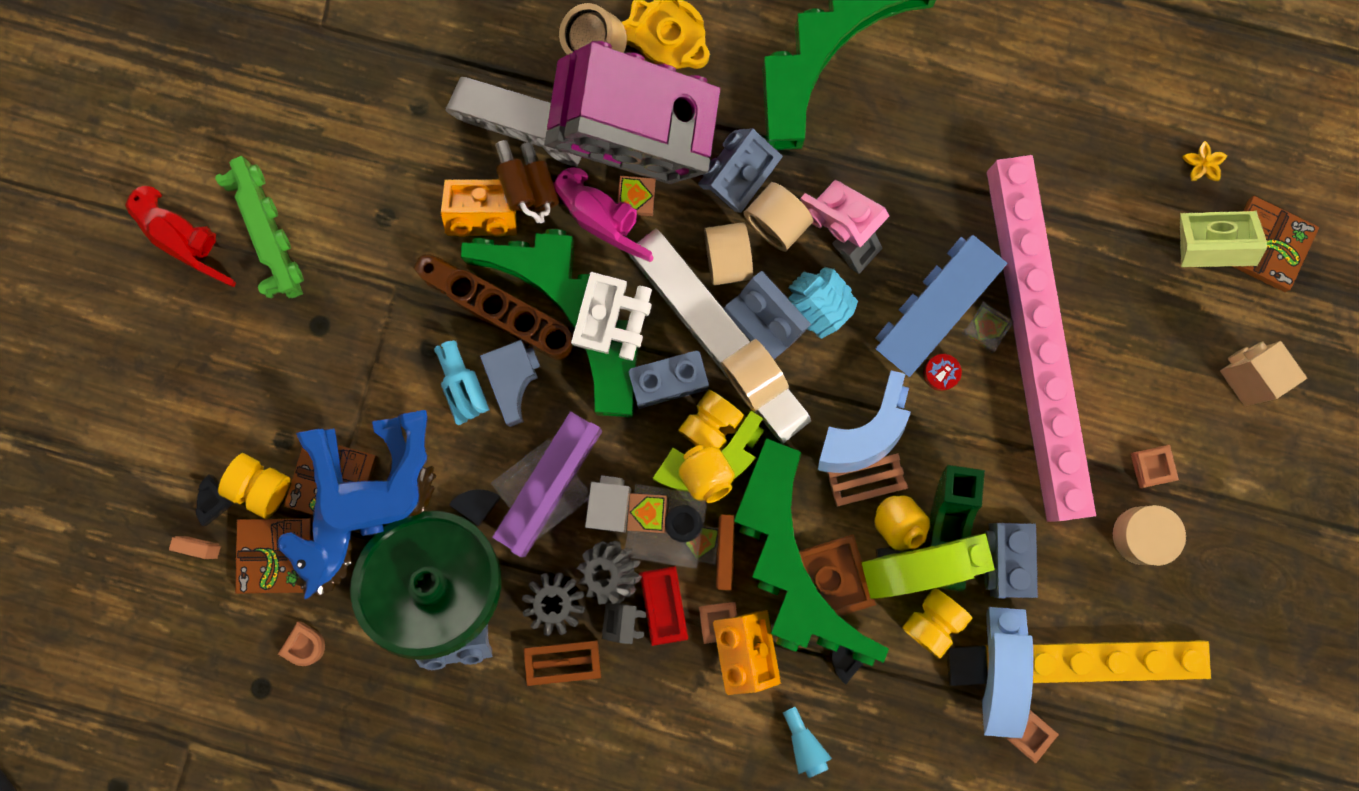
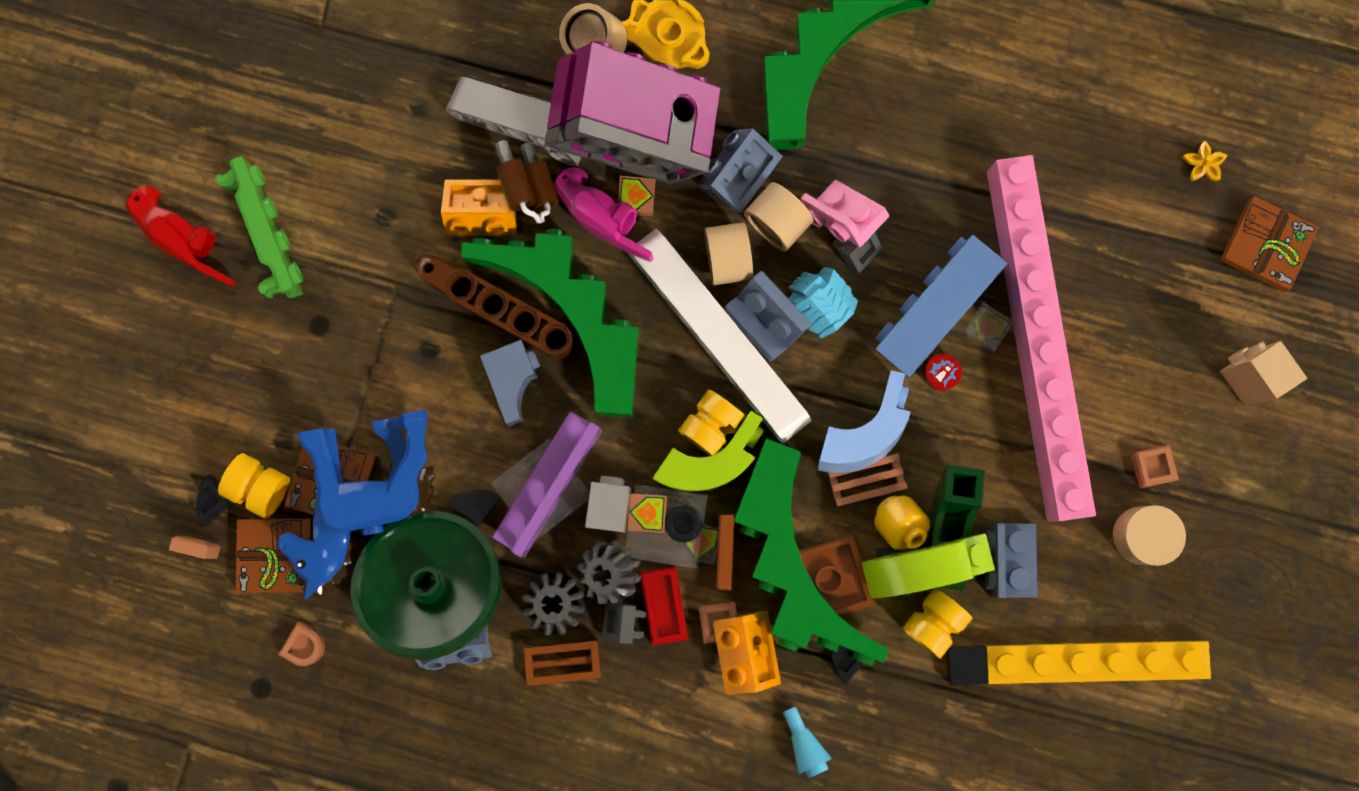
medium azure arm [434,341,490,425] -> none
white plate [571,272,652,361] -> none
sand blue bracket [629,351,709,409] -> none
yellow head [679,445,735,503] -> none
tan piece [721,339,789,412] -> none
light blue arch [982,607,1033,738] -> none
nougat tile [1004,710,1059,763] -> none
yellowish green slope [1180,211,1267,267] -> none

